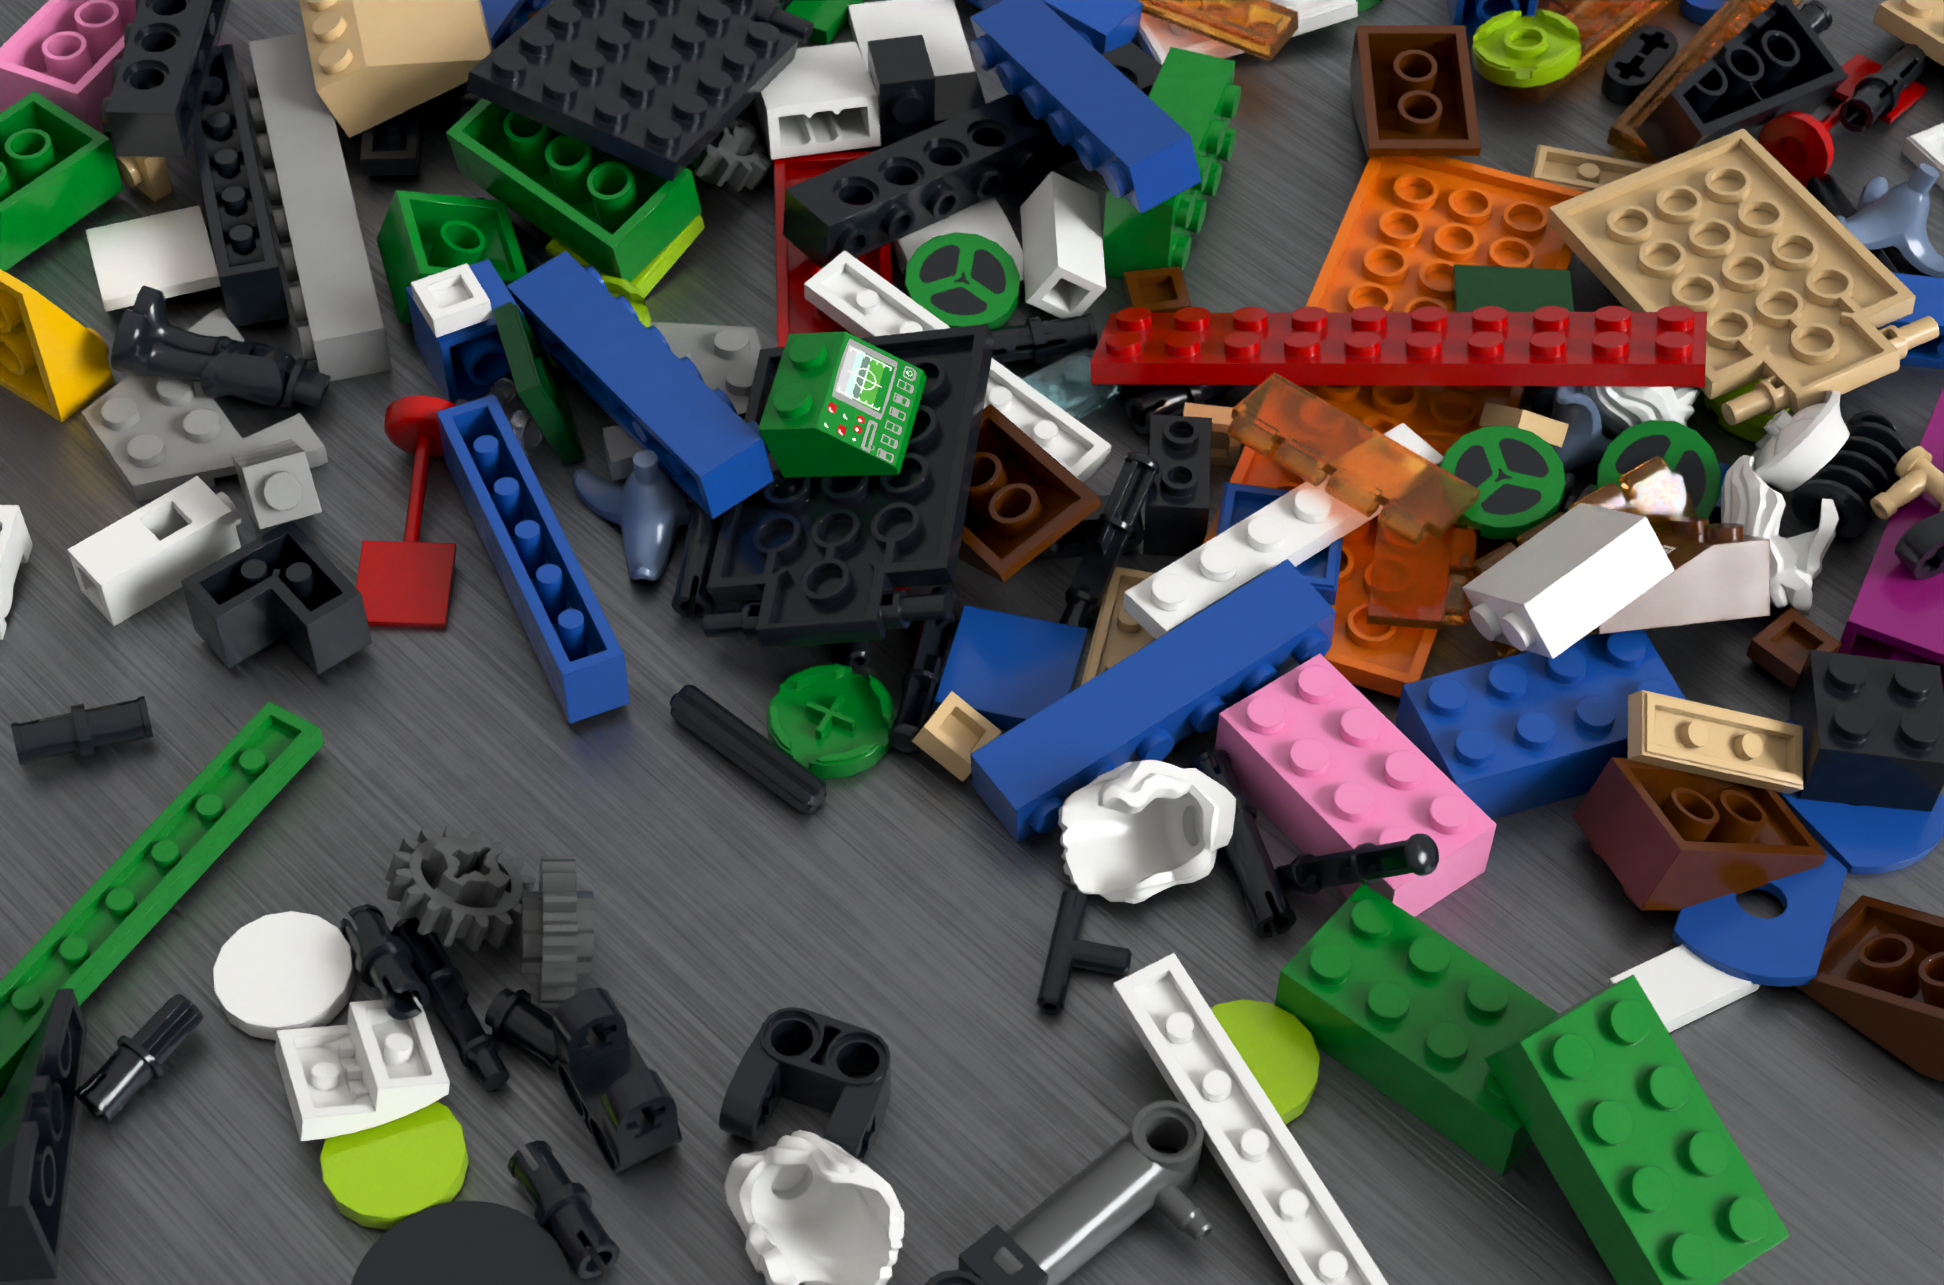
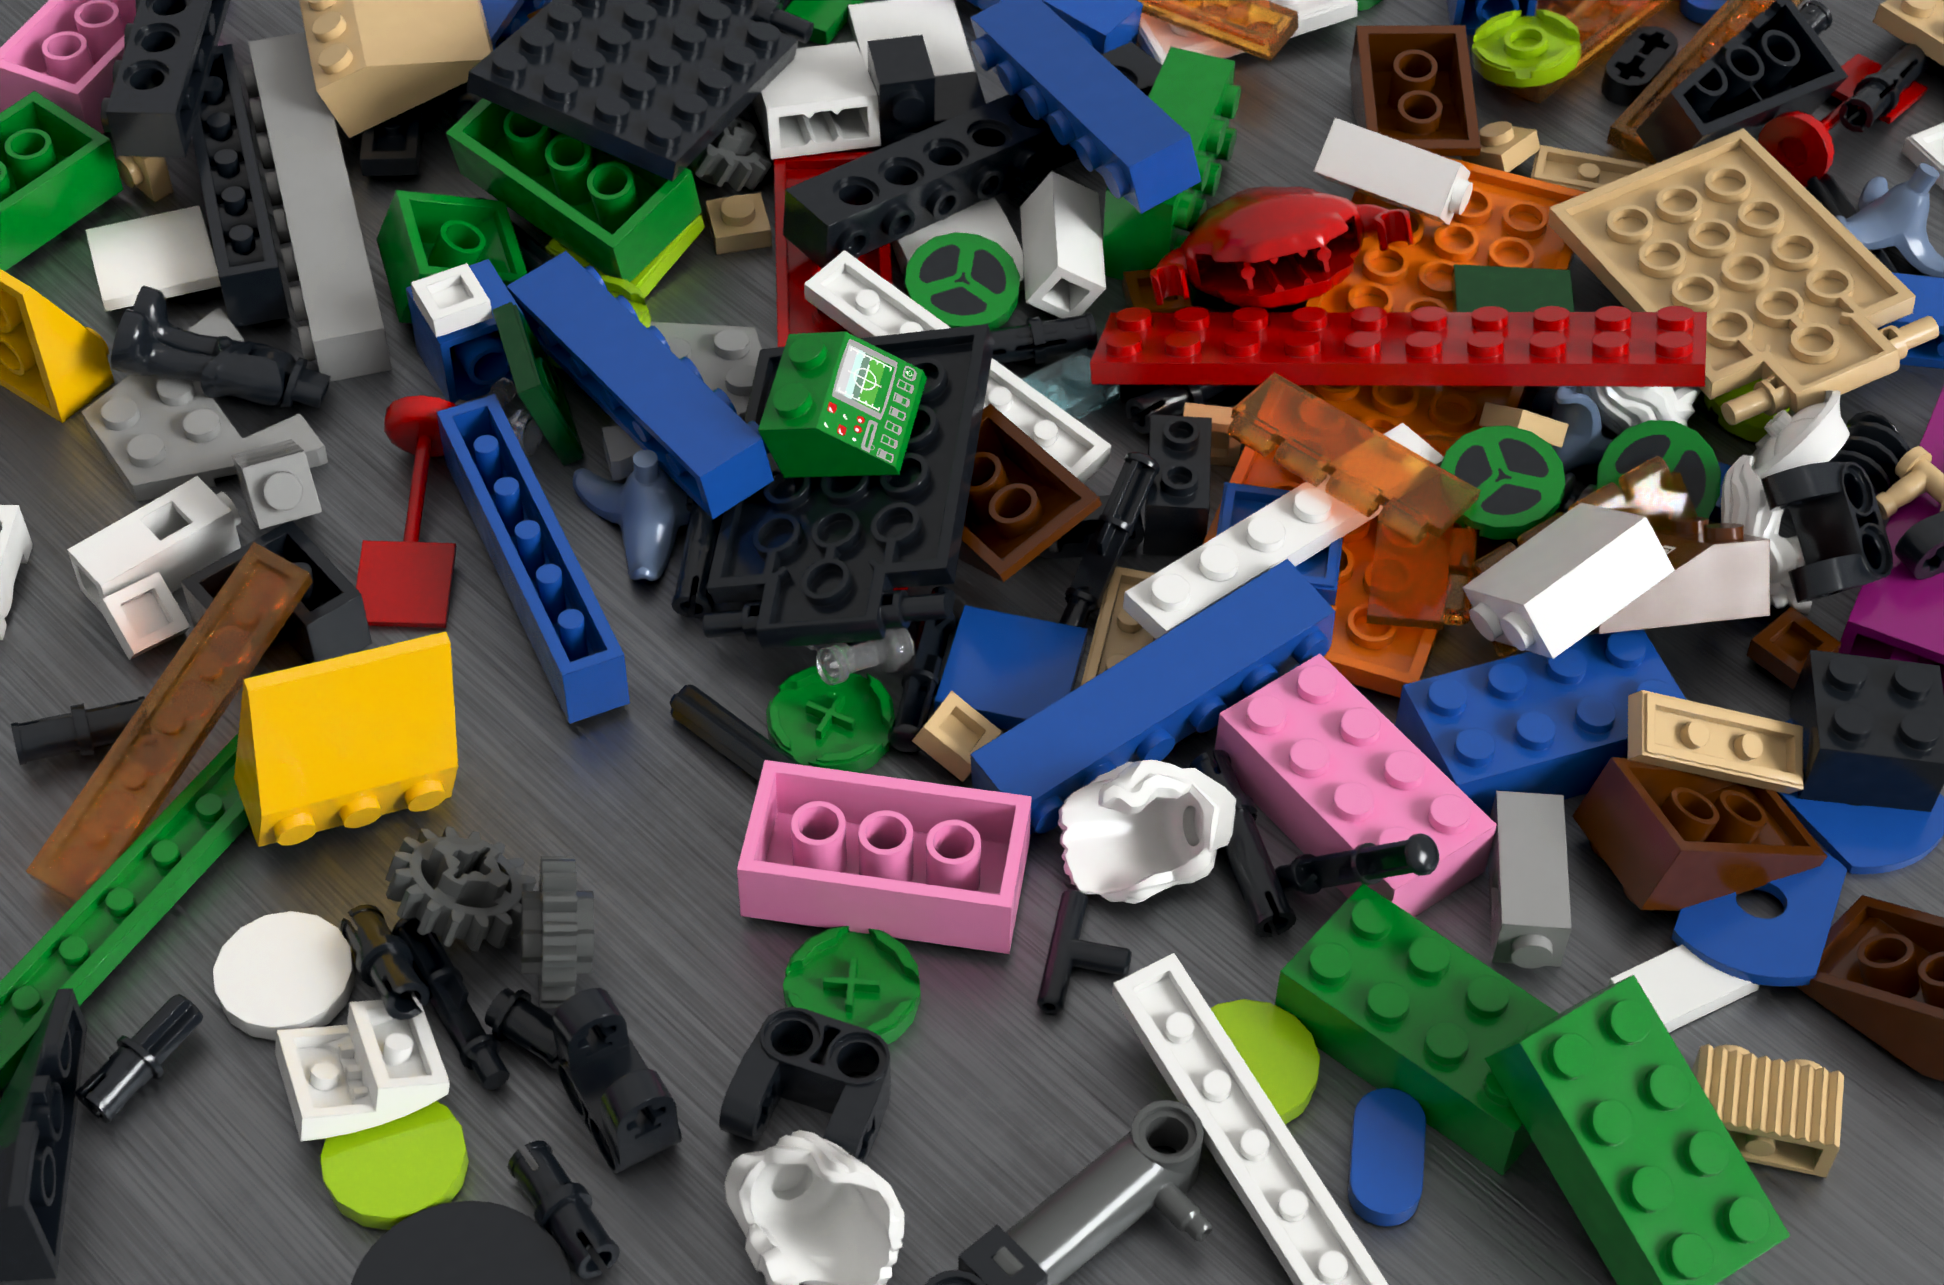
none -> clear orange plate [26,542,313,903]
none -> white plate [97,572,191,660]
none -> yellow slope [234,631,458,847]
none -> tan plate [705,192,772,255]
none -> bright pink brick [737,760,1032,954]
none -> green tile [783,926,921,1045]
none -> clear piece [806,629,915,685]
none -> red piece [1150,187,1414,308]
none -> white brick [1314,118,1473,225]
none -> blue tile [1347,1088,1426,1227]
none -> tan plate [1461,121,1541,172]
none -> light grey brick [1488,791,1572,969]
none -> tan brick [1691,1044,1844,1178]
none -> black piece [1761,462,1893,603]

